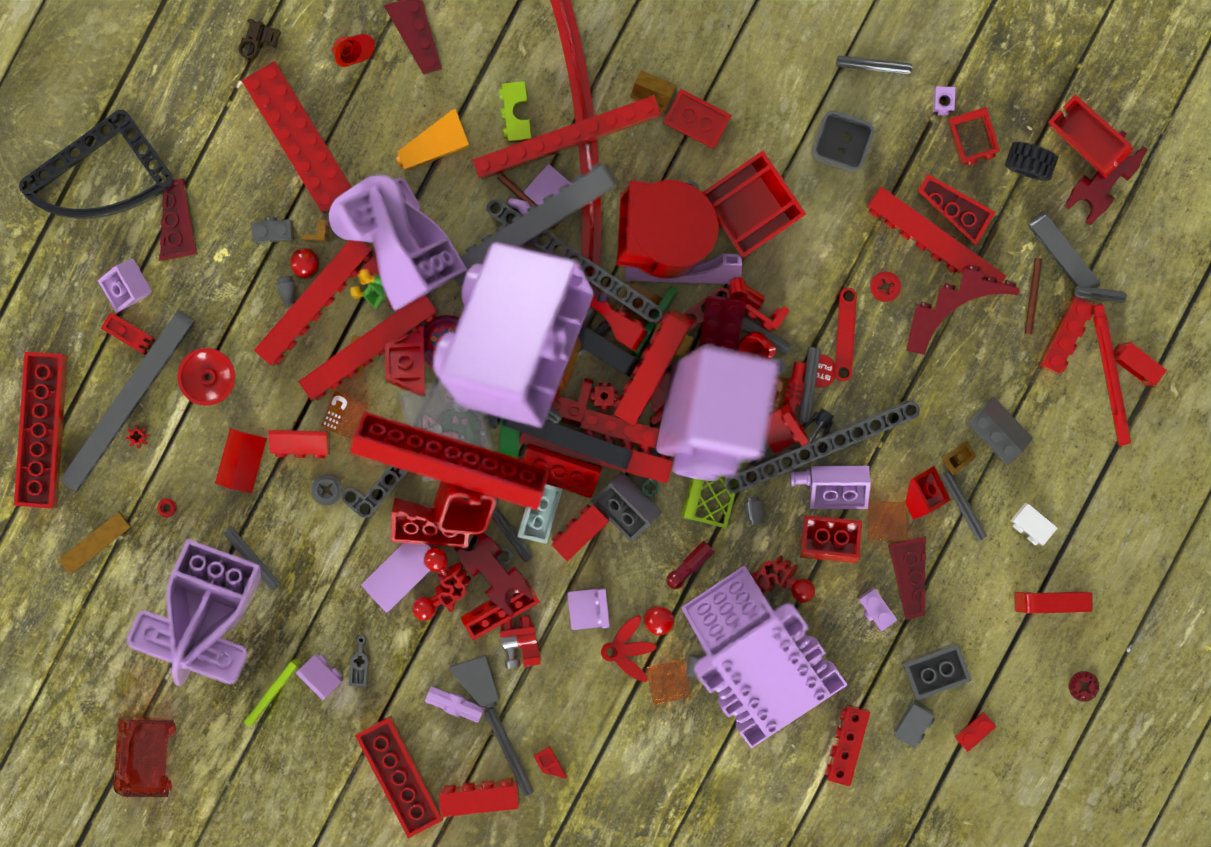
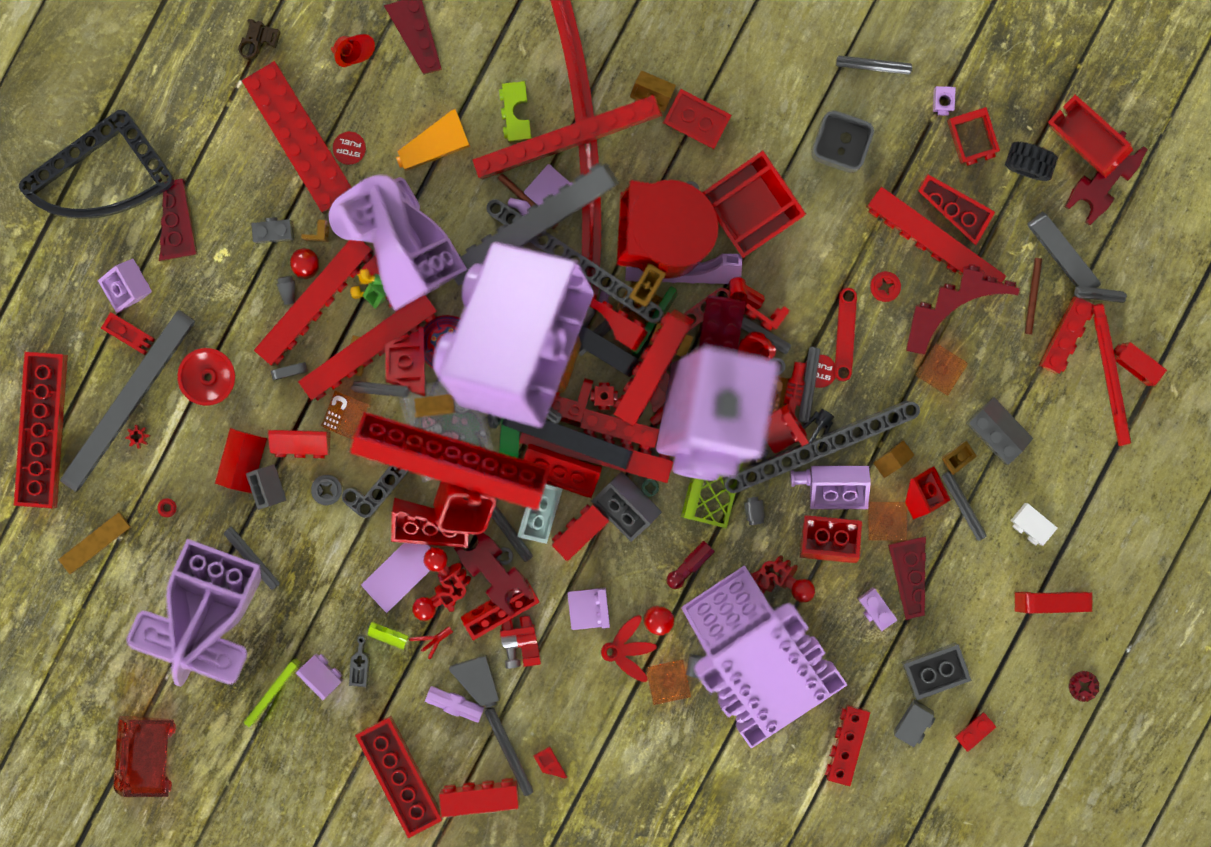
none -> dark grey brick [246,464,287,510]
none -> dark grey beam [271,362,308,380]
none -> red sticker [332,131,366,165]
none -> dark grey axle [351,381,410,397]
none -> lime slope [368,622,409,650]
none -> red plant [409,626,453,659]
none -> pearl gold panel [414,394,455,418]
none -> pearl gold slope [629,264,666,307]
none -> dark grey brick [714,389,740,420]
none -> pearl gold slope [873,440,915,478]
none -> clear orange plate [915,343,968,396]

